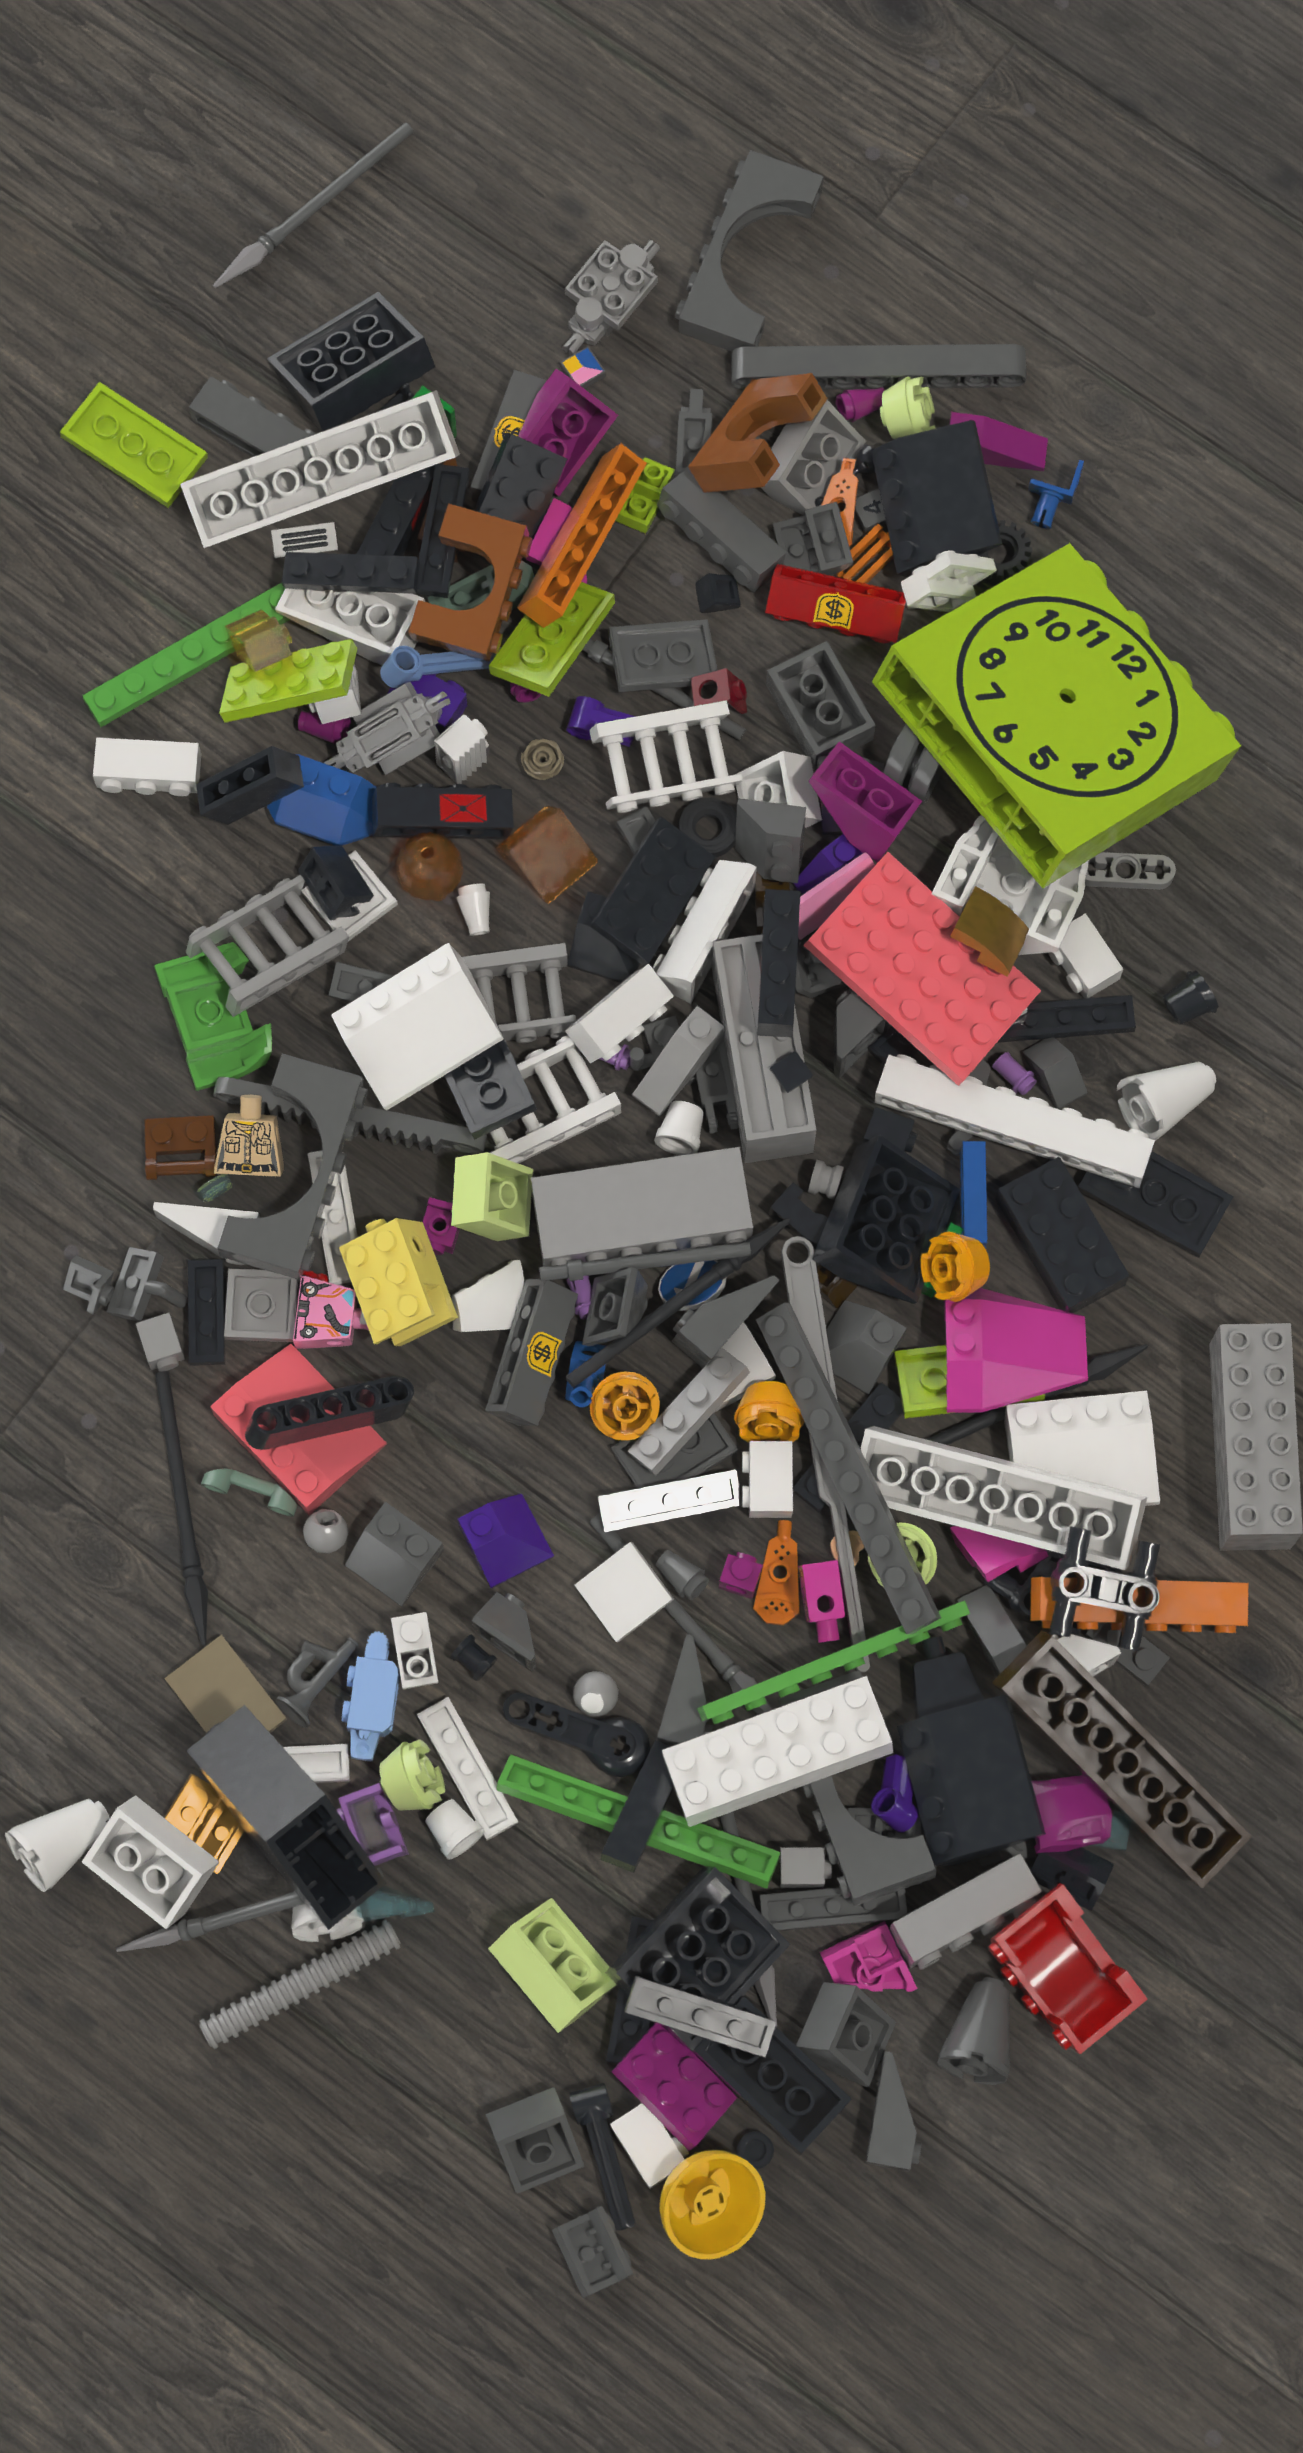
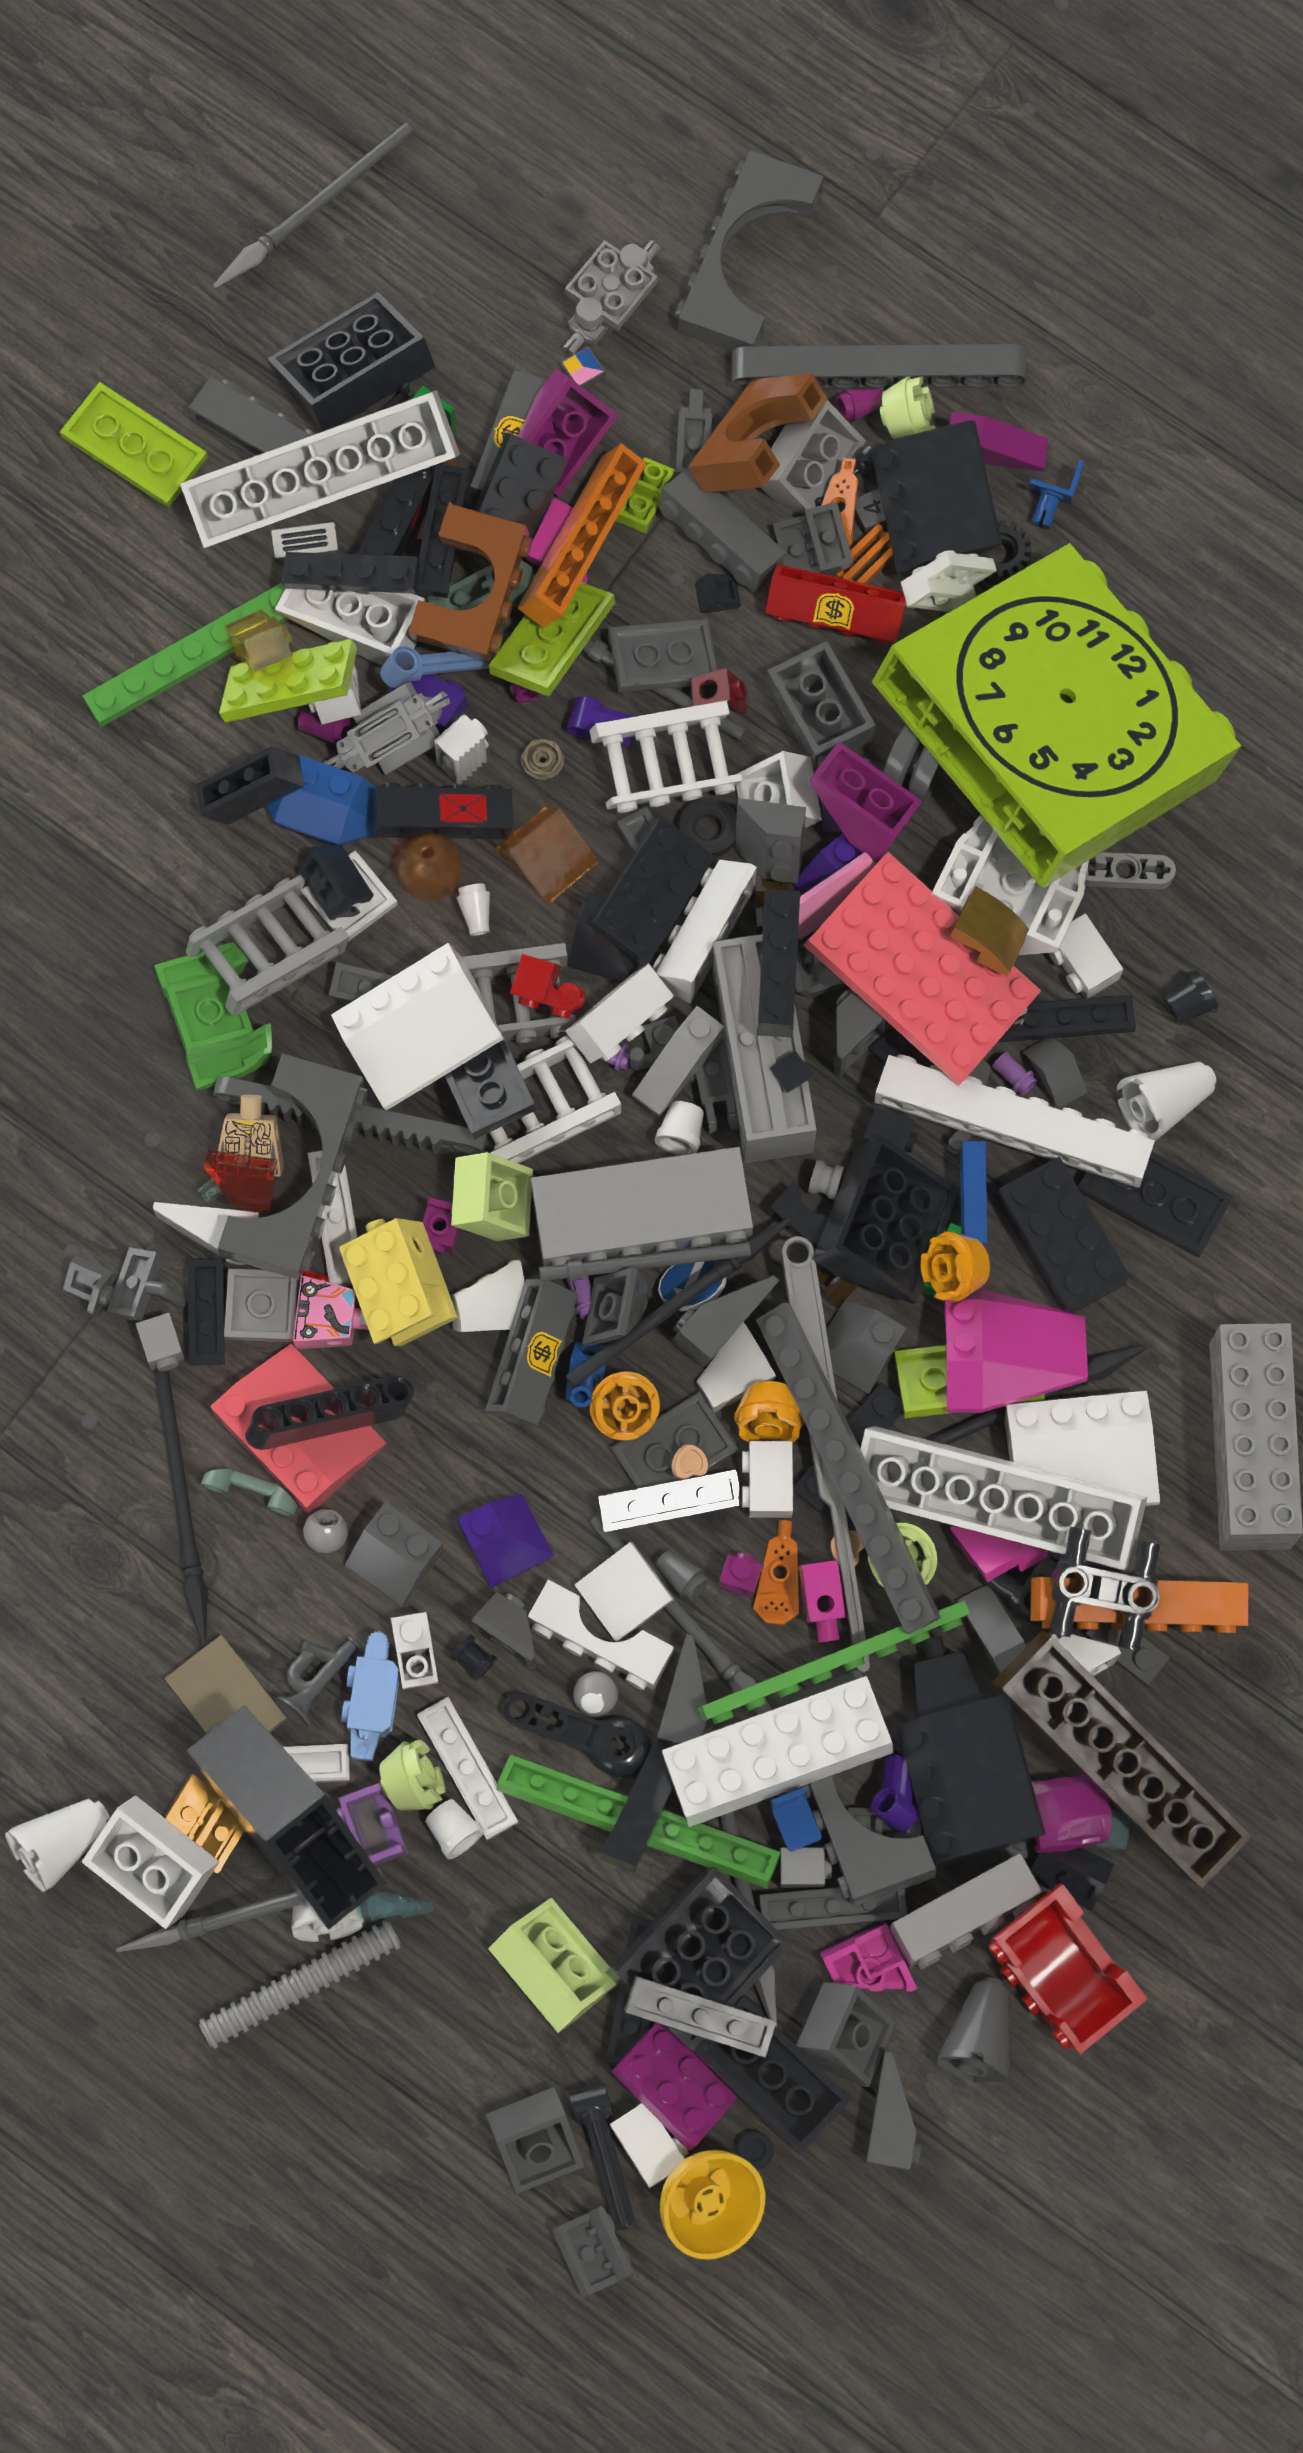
white brick [93,738,201,796] -> none
reddish brown plate [144,1115,217,1180] -> none
light grey plate [628,1348,750,1476] -> none
none -> clear red slope [204,1150,278,1213]
none -> red brick [510,954,586,1019]
none -> white arch [528,1580,674,1690]
none -> light nougat piece [672,1444,708,1479]
none -> blue bracket [770,1787,822,1852]

